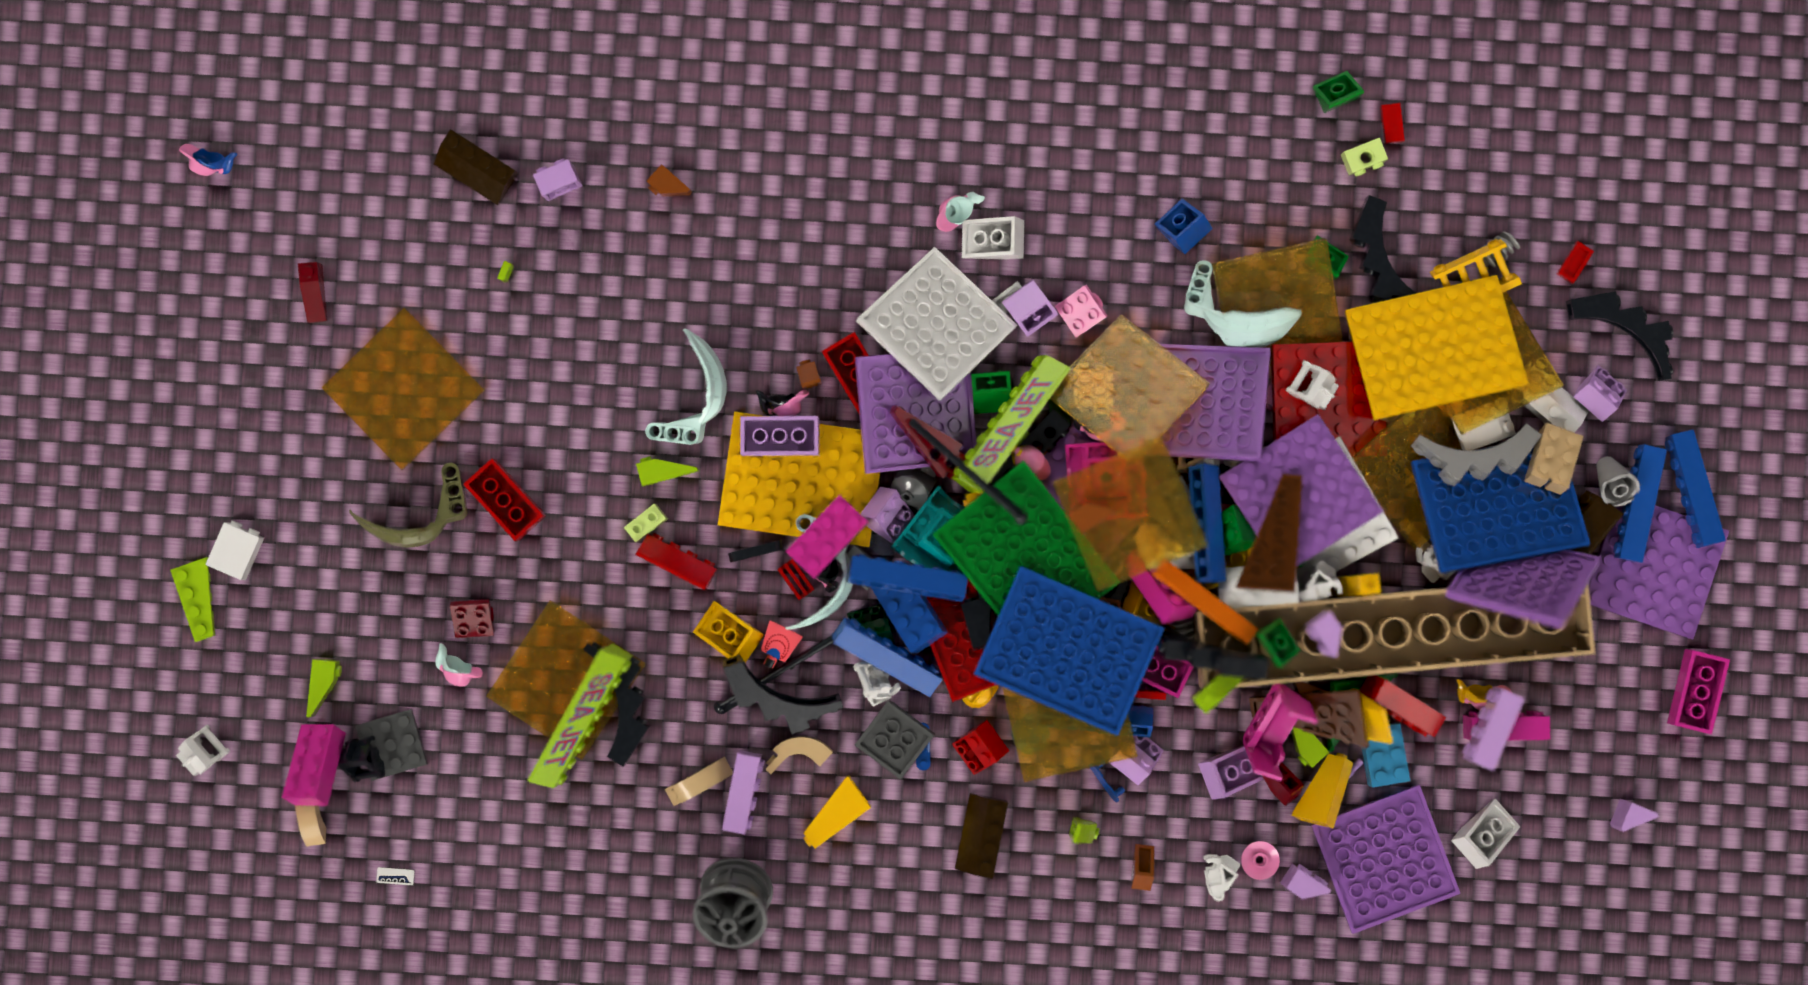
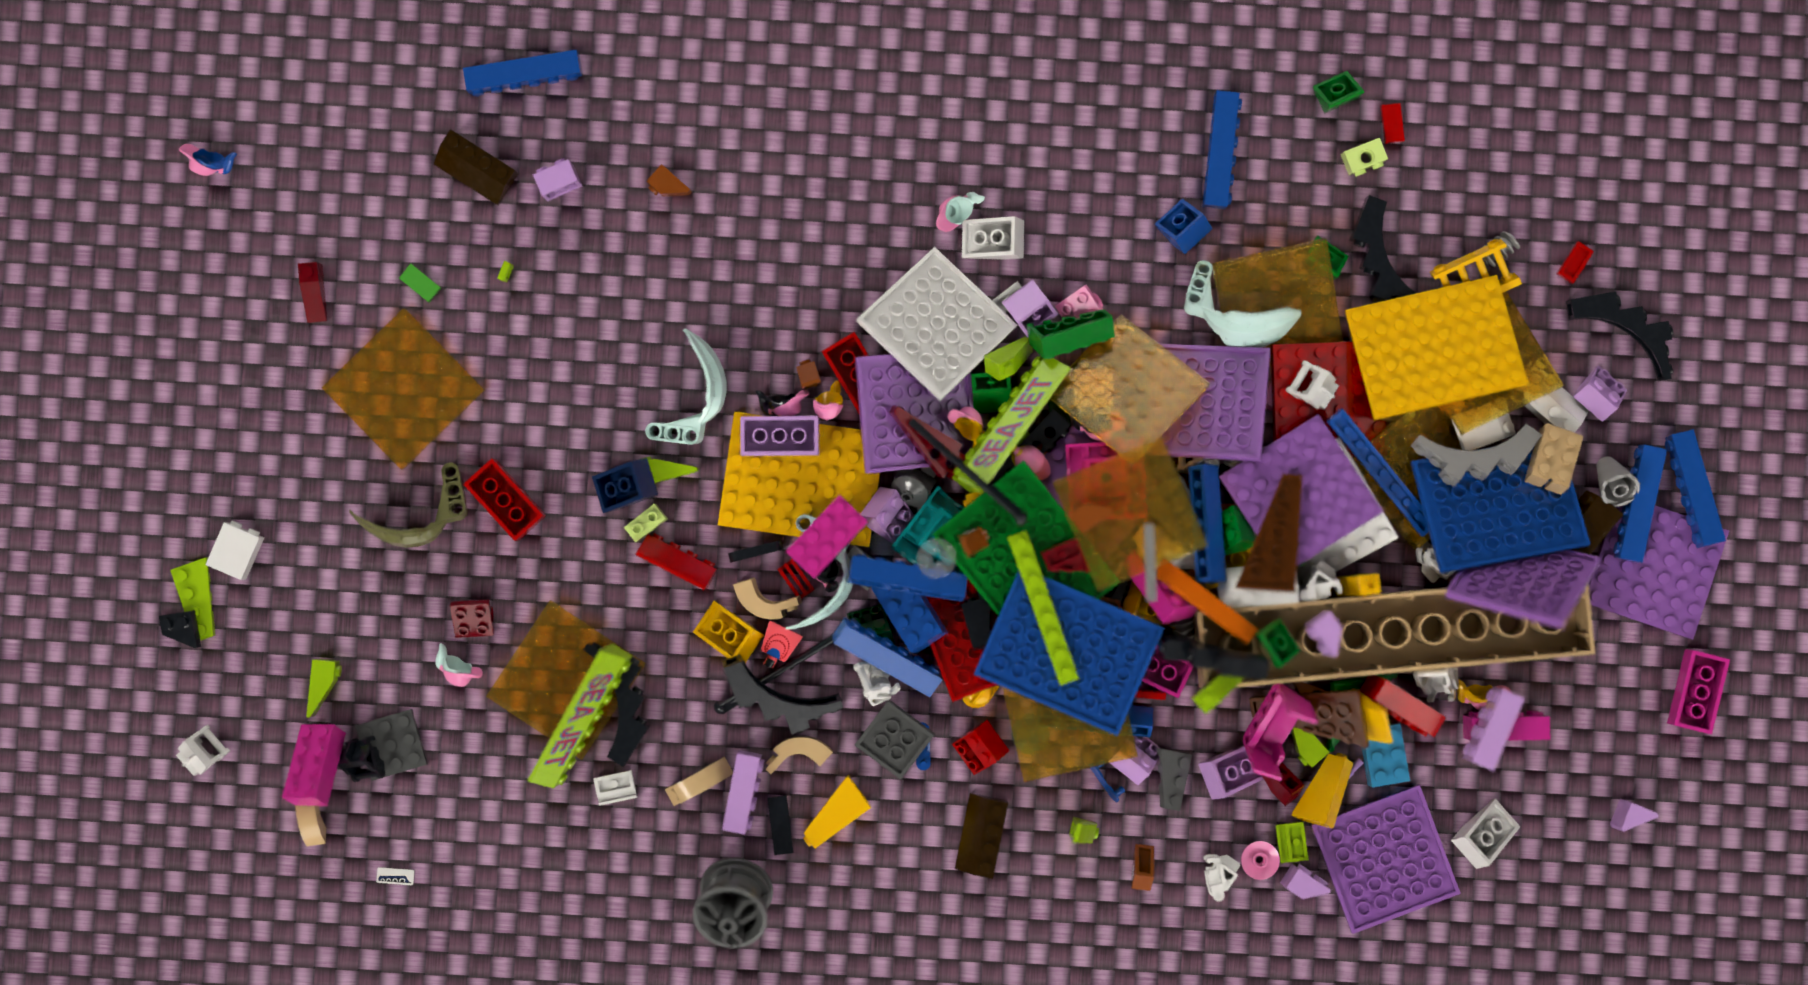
none -> black wing [159,610,201,648]
none -> bright green tile [399,264,441,303]
none -> blue brick [463,50,583,96]
none -> dark blue brick [592,458,658,513]
none -> white plate [593,770,637,806]
none -> tan arch [733,577,802,619]
none -> black tile [767,795,794,855]
none -> hair [813,380,843,421]
none -> clear plate [917,538,956,578]
none -> hair [948,406,985,448]
none -> dark orange slope [958,526,990,556]
none -> lime slope [984,336,1033,381]
none -> lime plate [1007,531,1079,686]
none -> green wedge [1026,309,1115,359]
none -> dark red wing [1041,537,1092,573]
none -> light grey axle [1144,523,1157,602]
none -> dark grey wing [1157,748,1192,811]
none -> blue brick [1202,90,1242,209]
none -> lime plate [1275,821,1309,864]
none -> blue plate [1326,409,1429,537]
none -> white piece [1414,667,1459,702]

